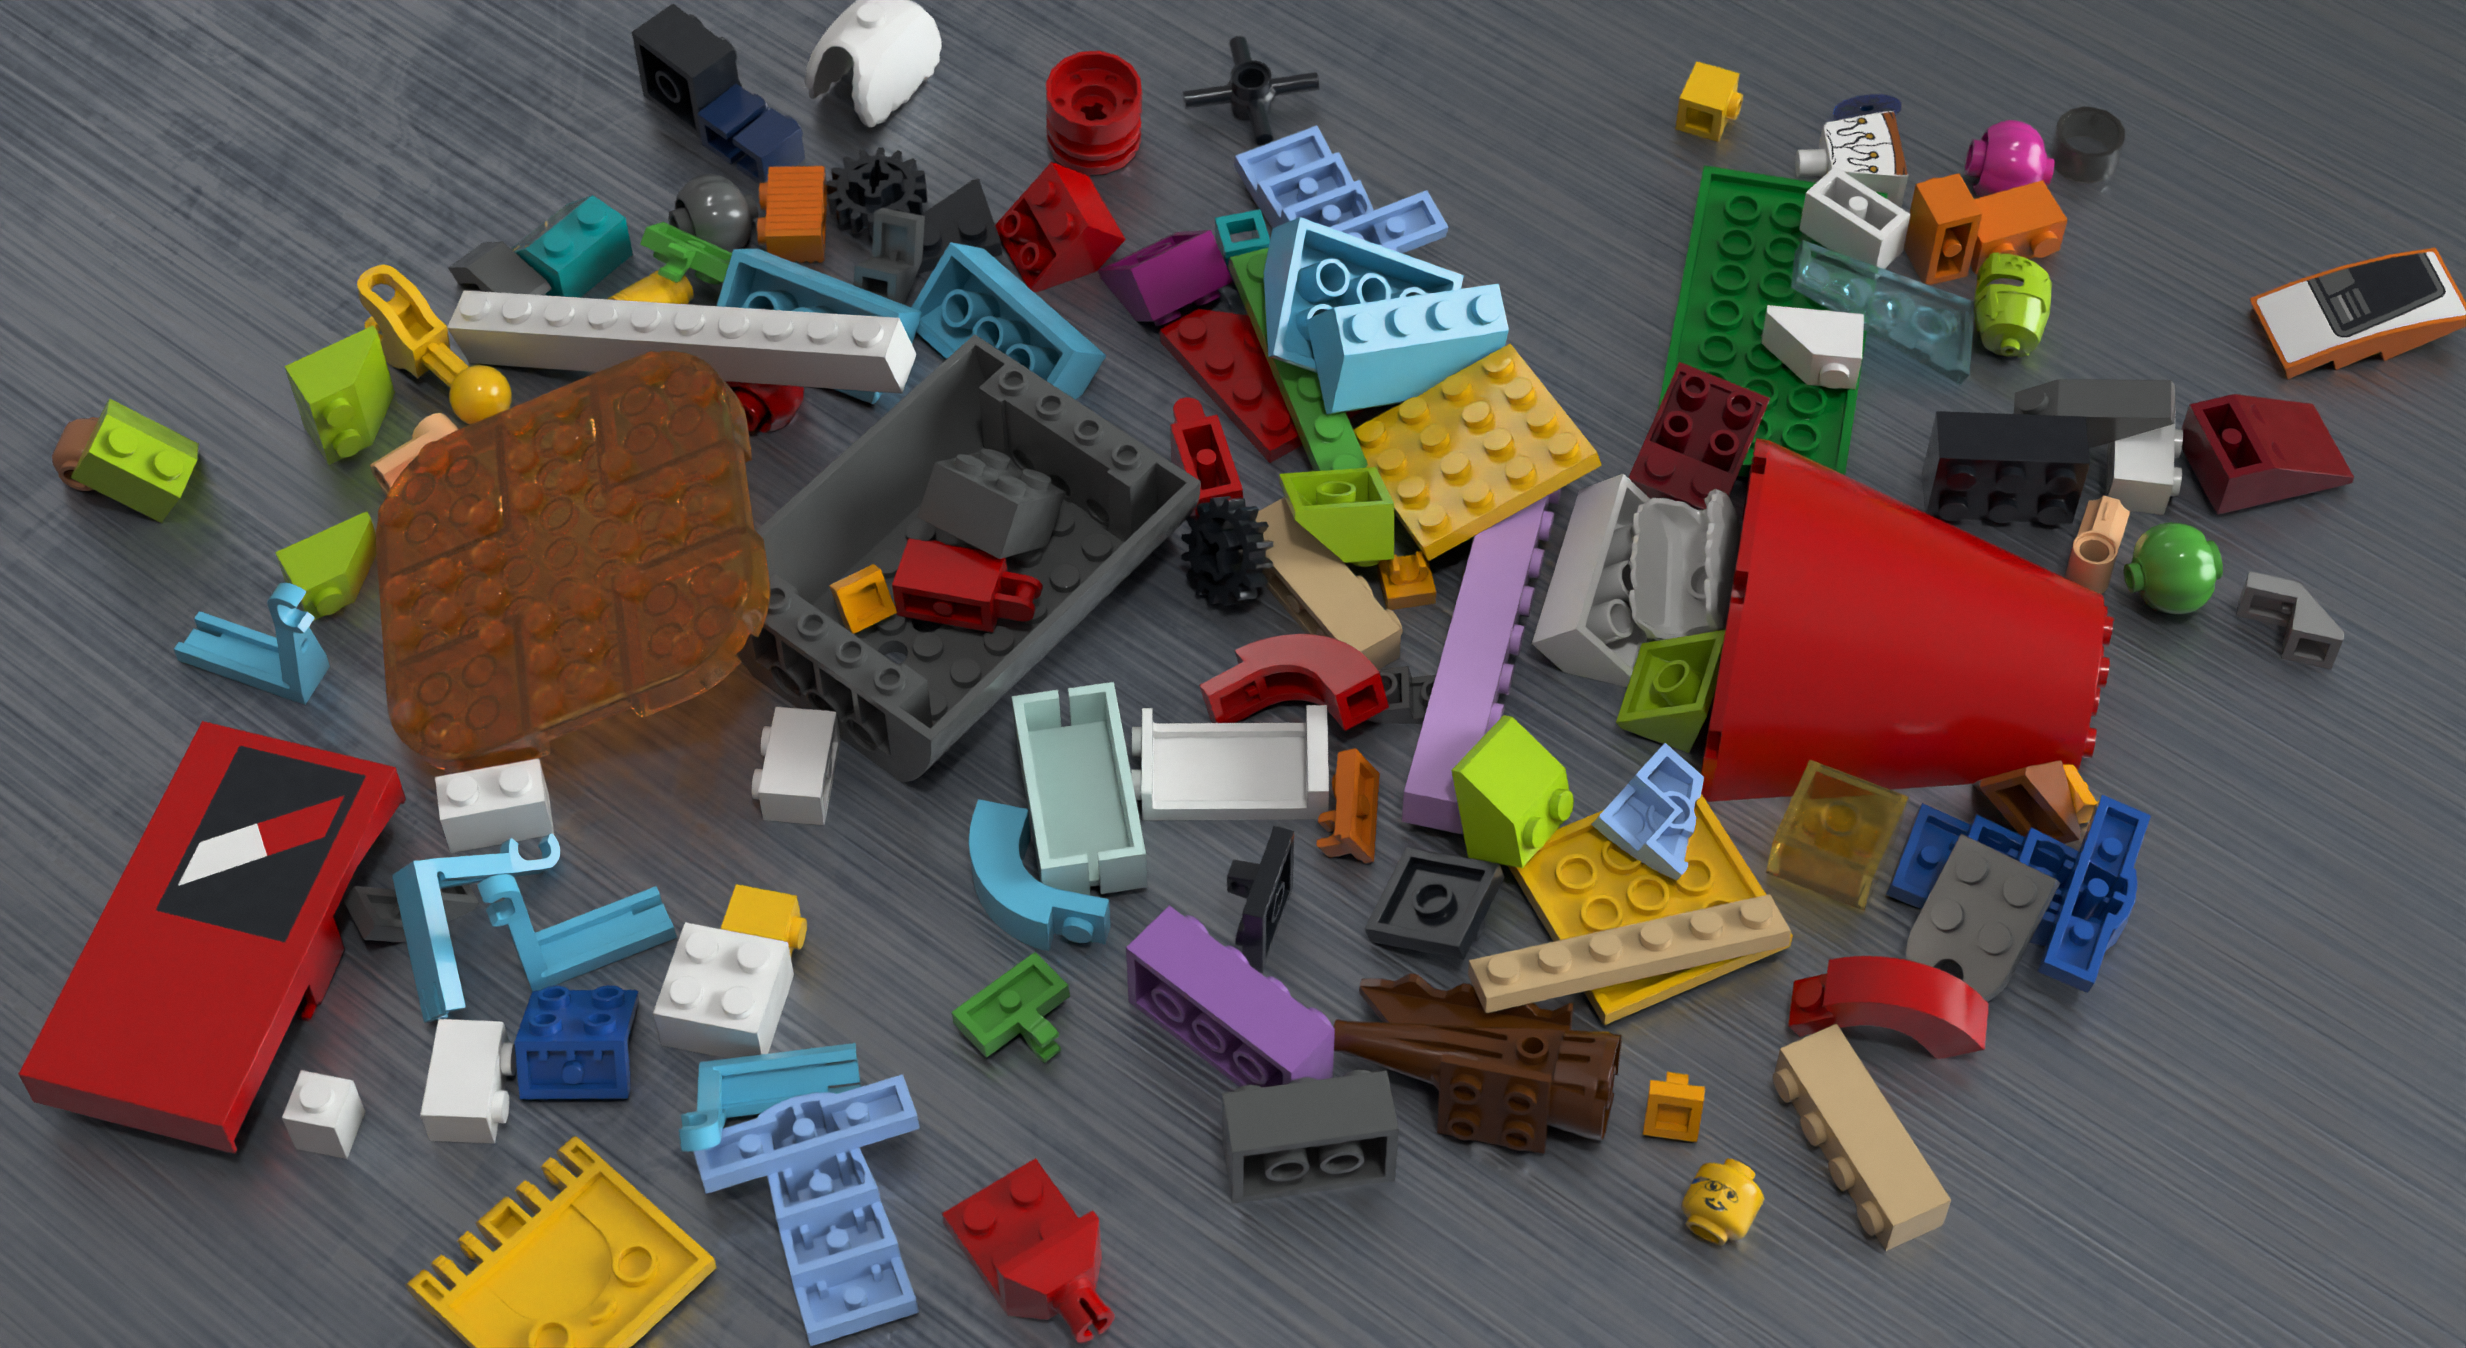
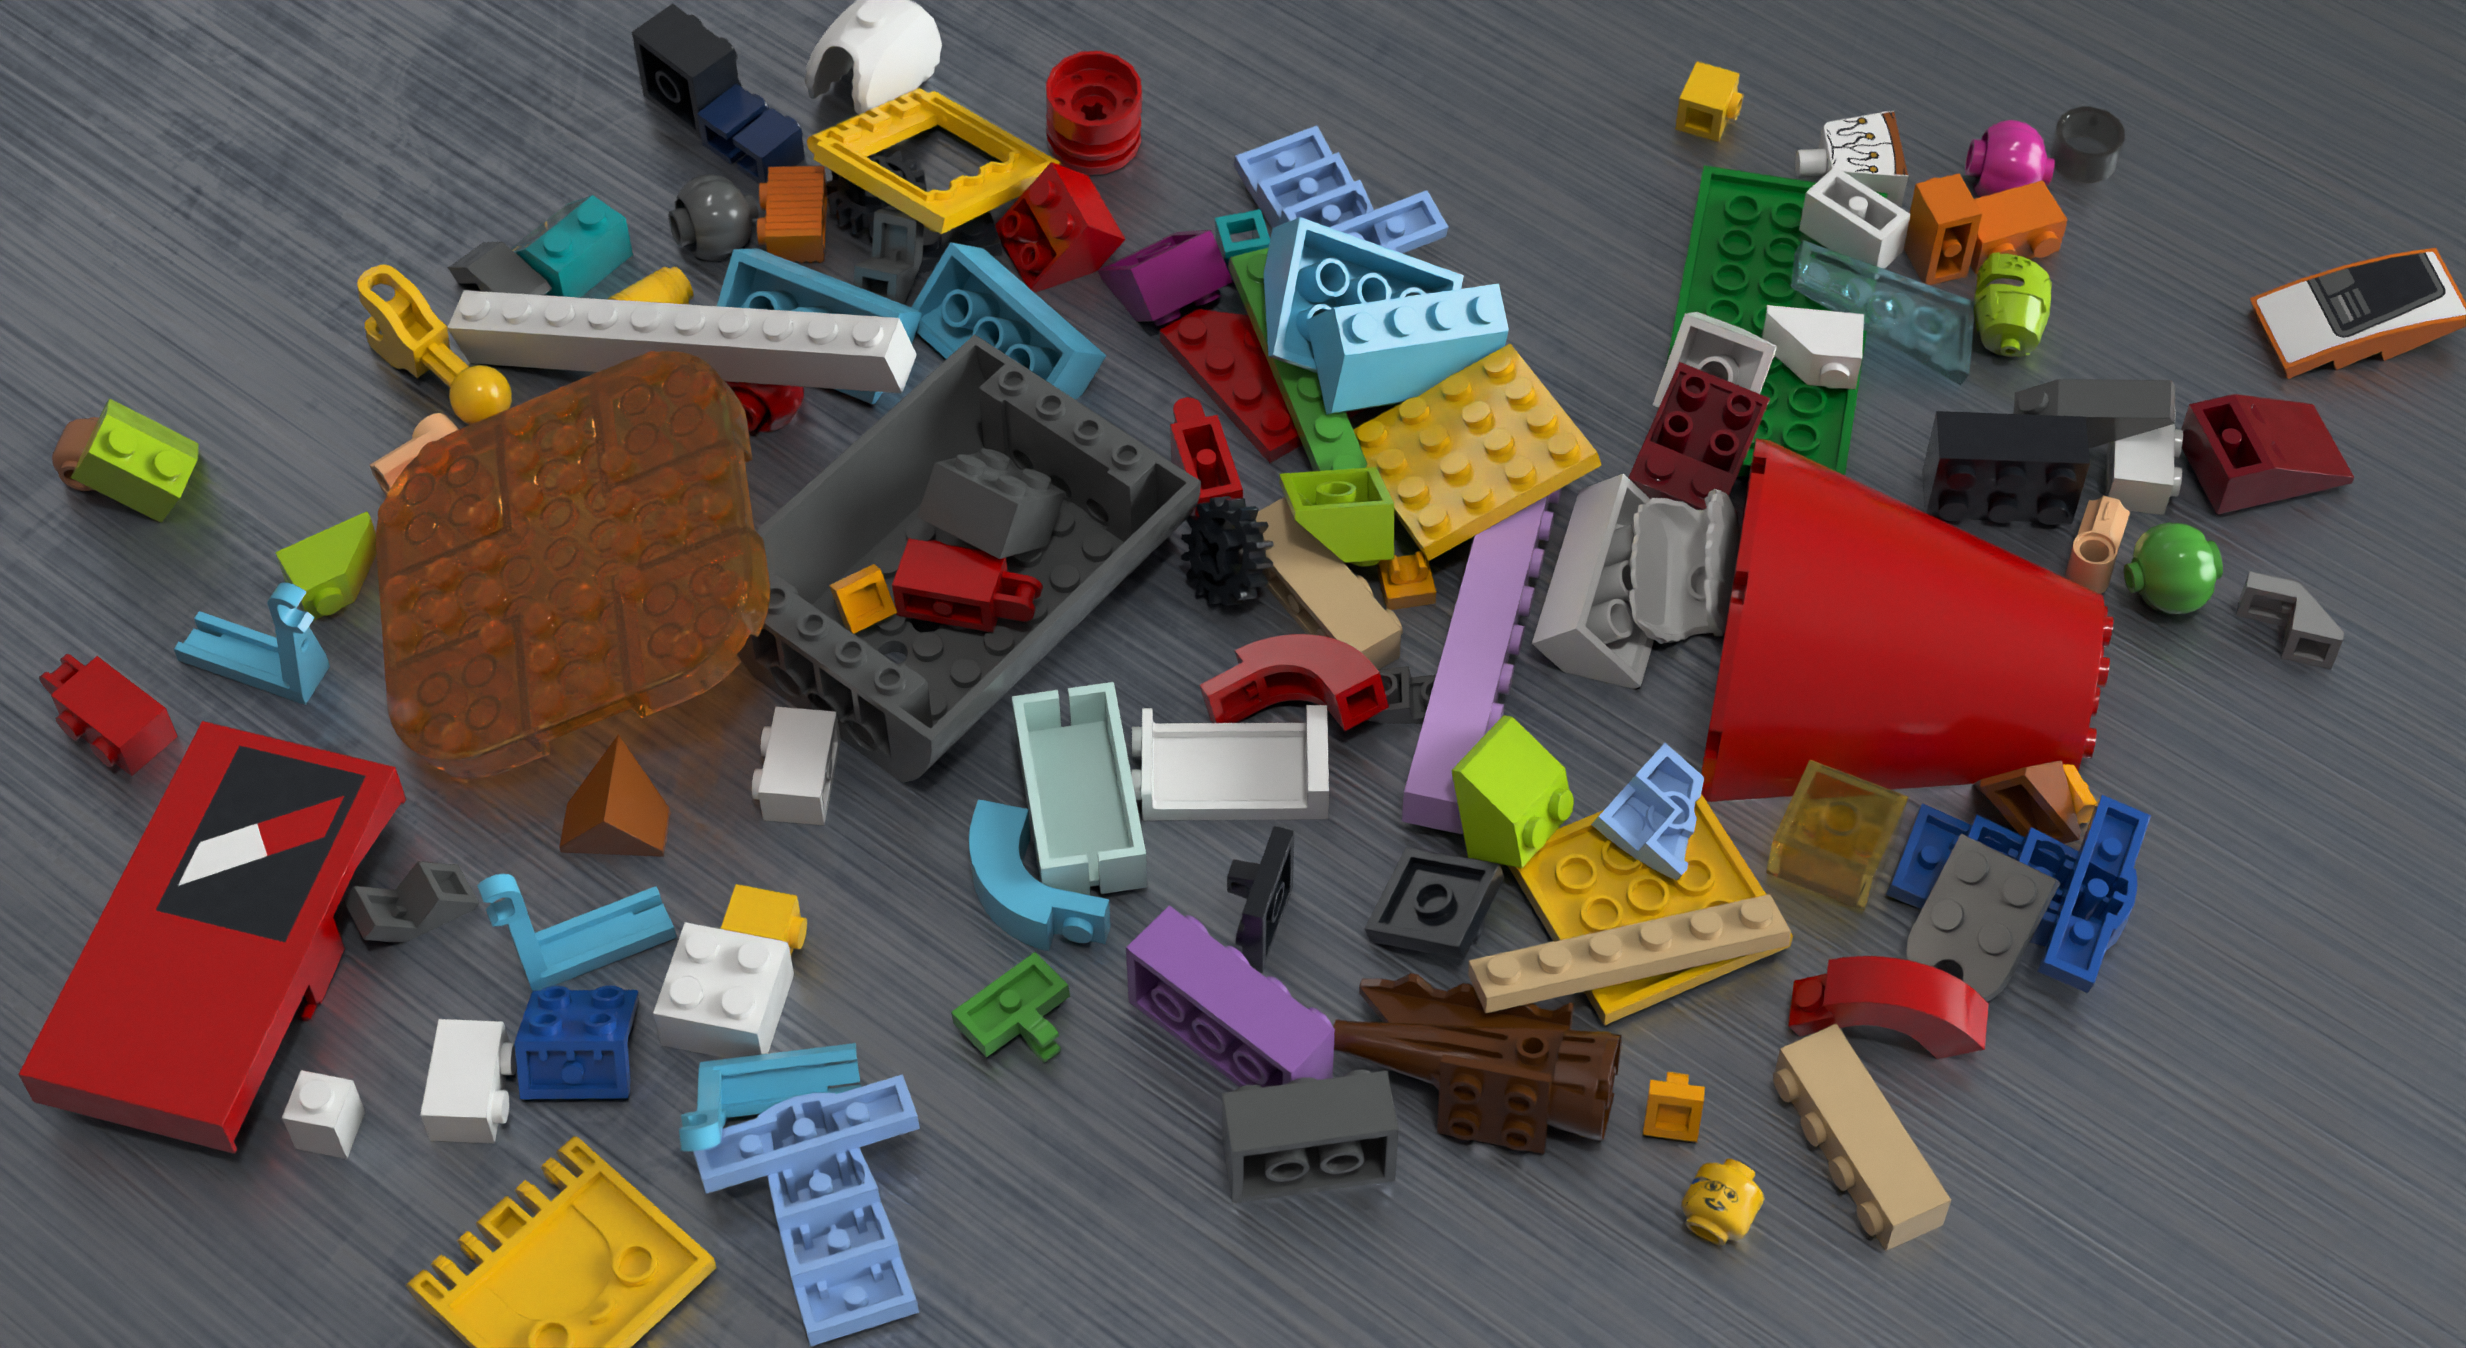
lime slope [284,326,395,465] -> none
medium azure hinge [392,833,560,1023] -> none
white brick [435,758,554,853] -> none
bright green plate [640,222,732,285] -> none
red plate [942,1158,1115,1343] -> none
black bar [1183,36,1319,146] -> none
orange plate [1316,748,1380,864] -> none
lime slope [1616,630,1725,753] -> none
clear blue piece [1833,94,1902,120] -> none
none -> red brick [39,654,178,776]
none -> dark orange slope [559,734,671,857]
none -> yellow hinge [807,88,1060,234]
none -> white slope [1653,312,1777,407]

